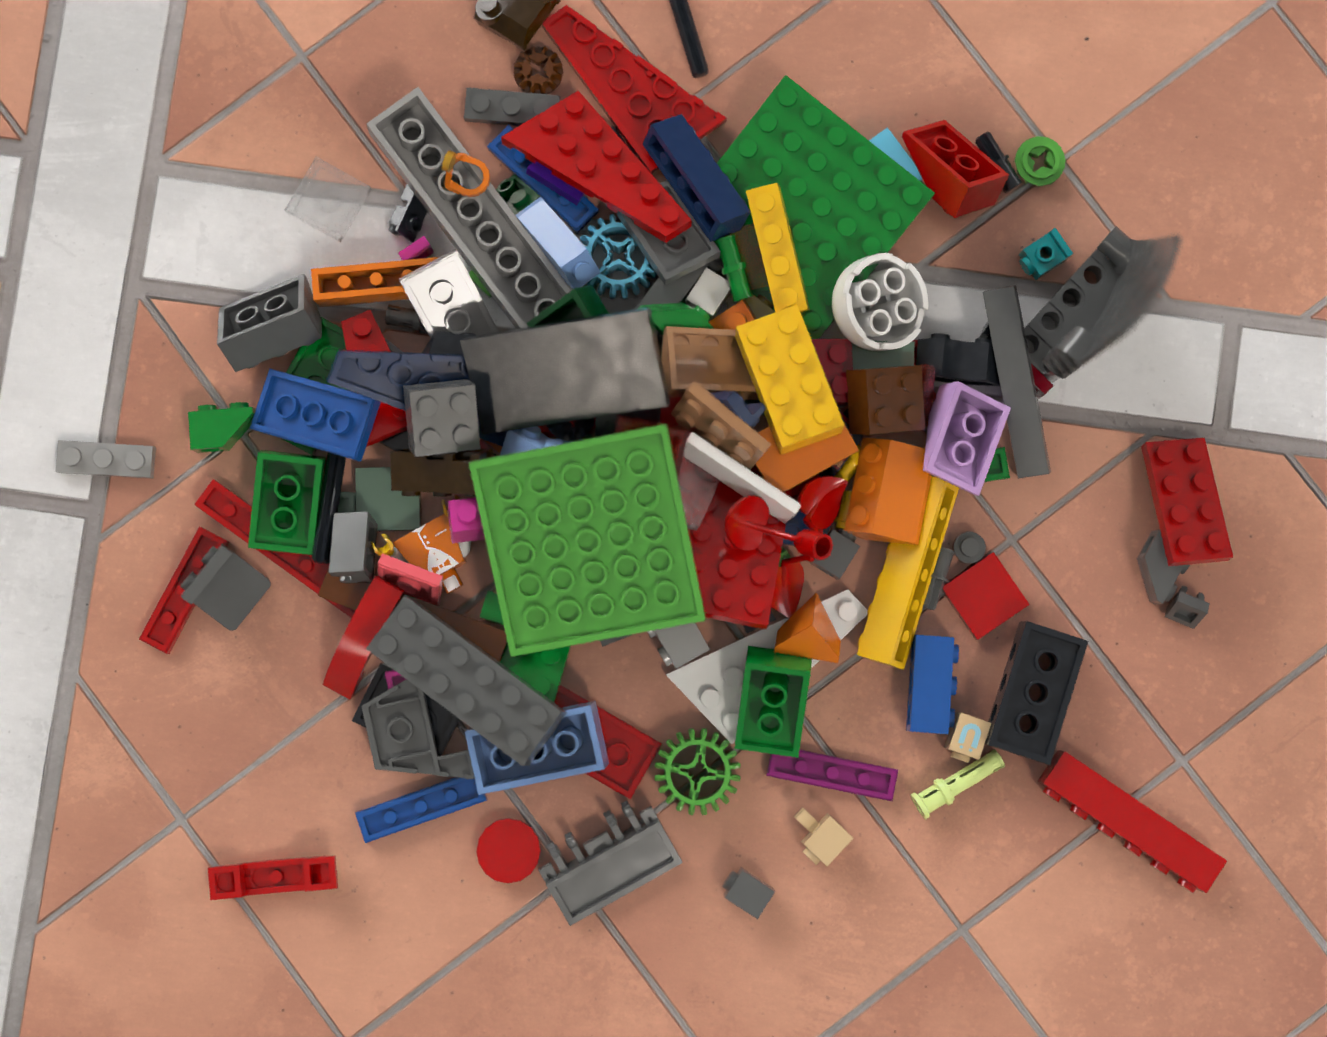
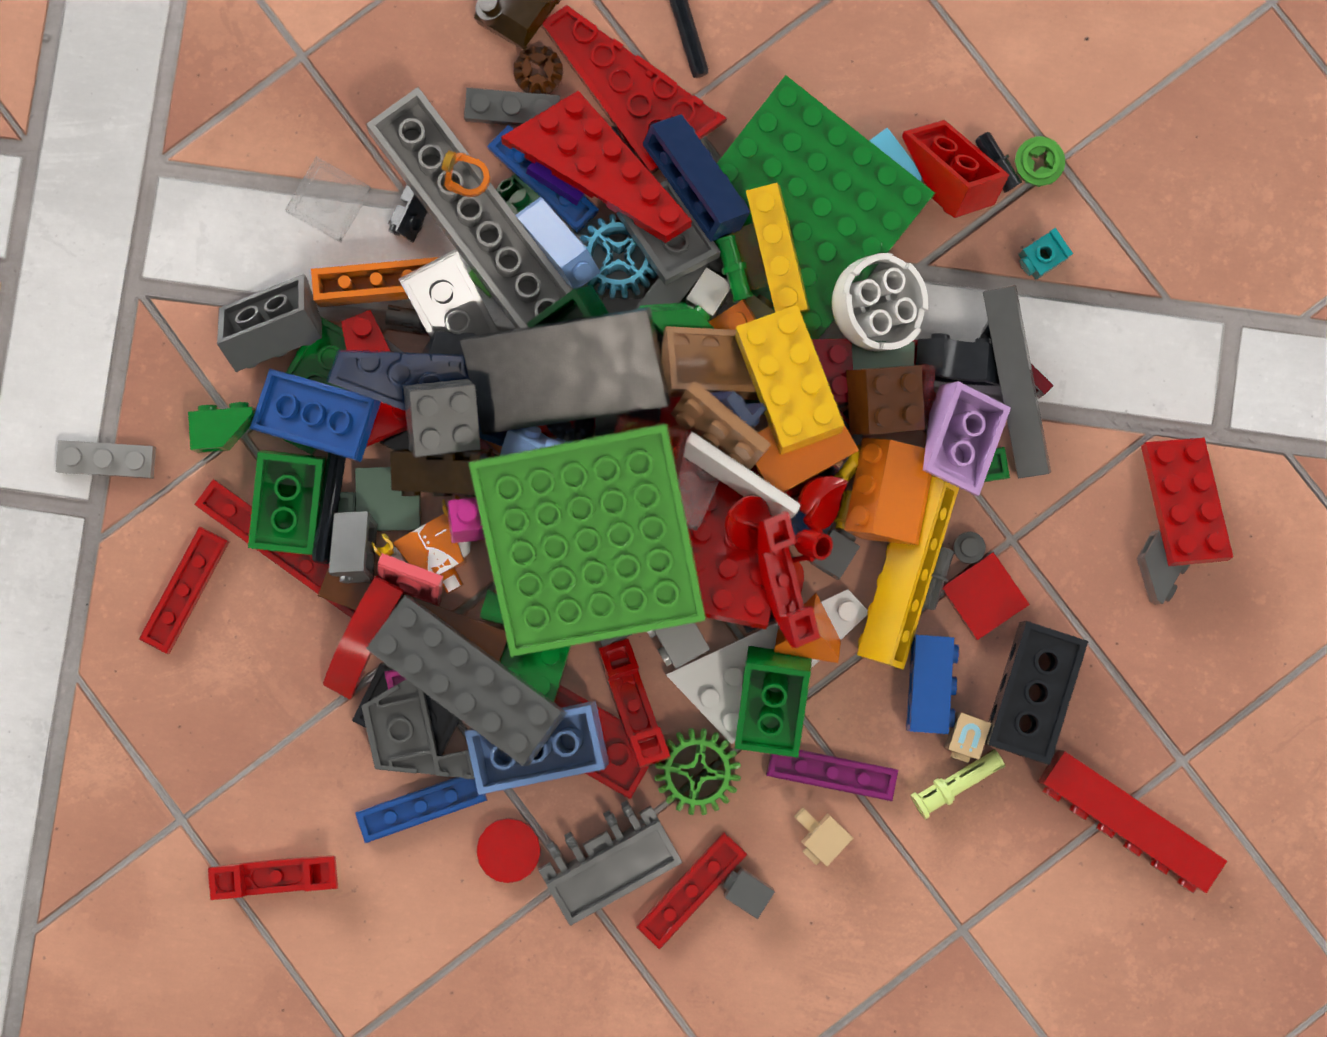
dark grey bracket [180,544,271,631] -> none
dark pink tile [398,236,434,260] -> none
dark grey panel [1024,226,1181,383] -> none
dark grey tile [1165,586,1210,629] -> none
none -> red slope [598,639,671,768]
none -> red tile [636,832,748,950]
none -> red slope [758,512,820,648]

